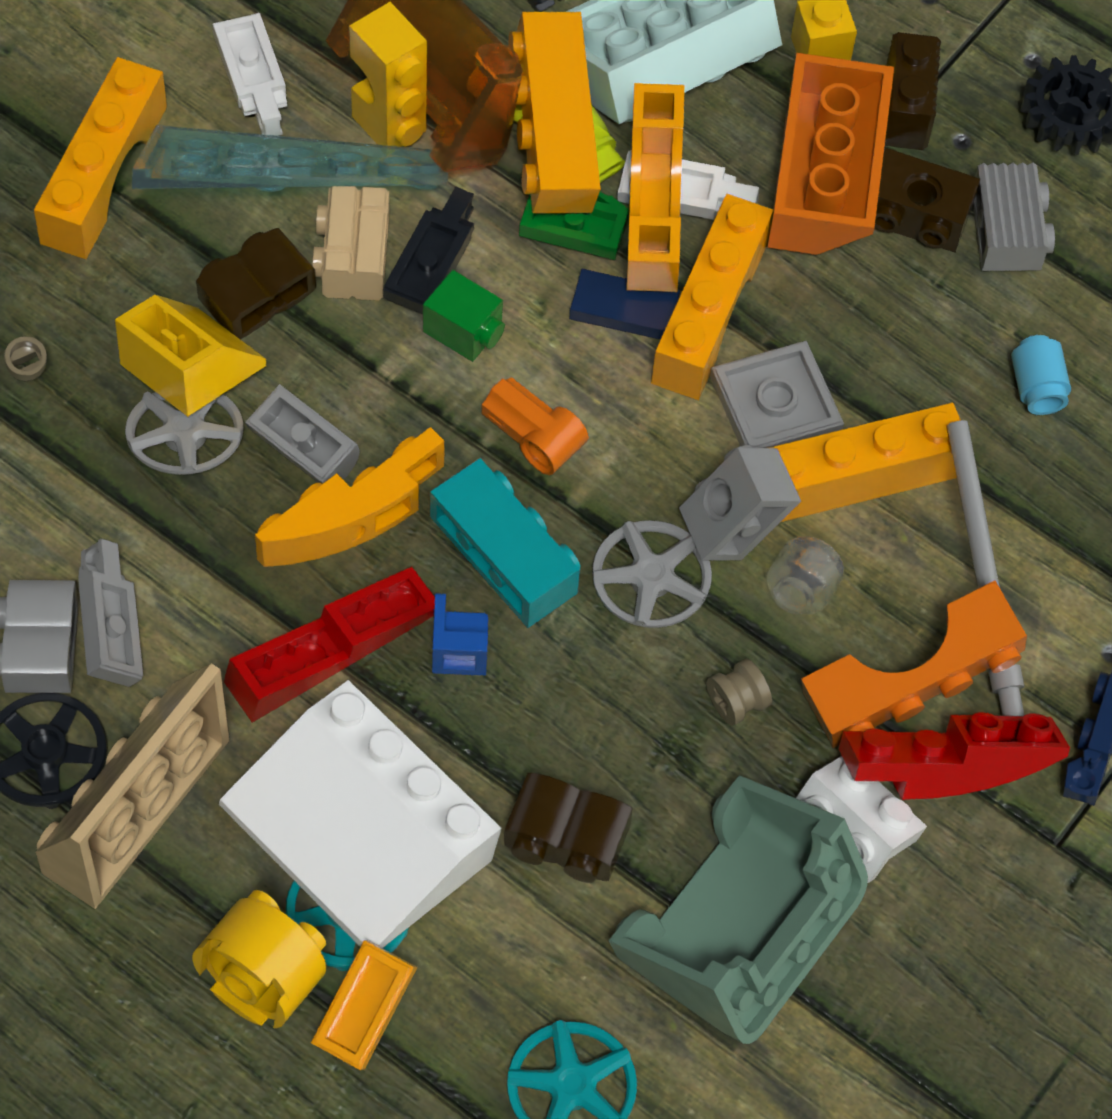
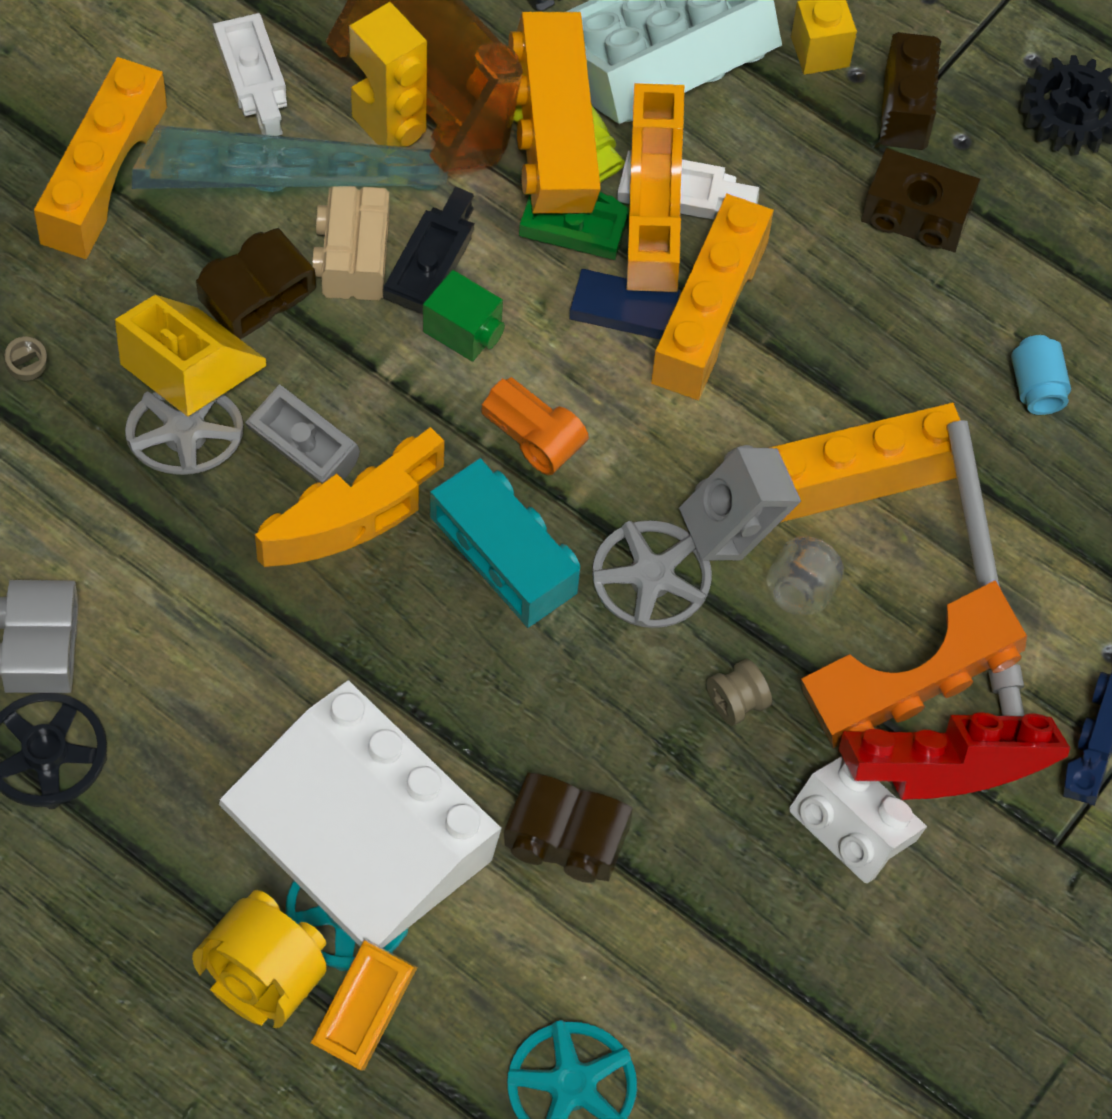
tan slope [36,663,229,909] -> none
light grey hinge [78,539,143,687] -> none
red slope [224,567,435,723] -> none
blue panel [432,593,488,676] -> none
sand green windscreen [608,775,868,1044] -> none
light grey tile [710,341,844,448] -> none
orange slope [767,53,894,255] -> none
light grey brick [973,163,1055,271] -> none

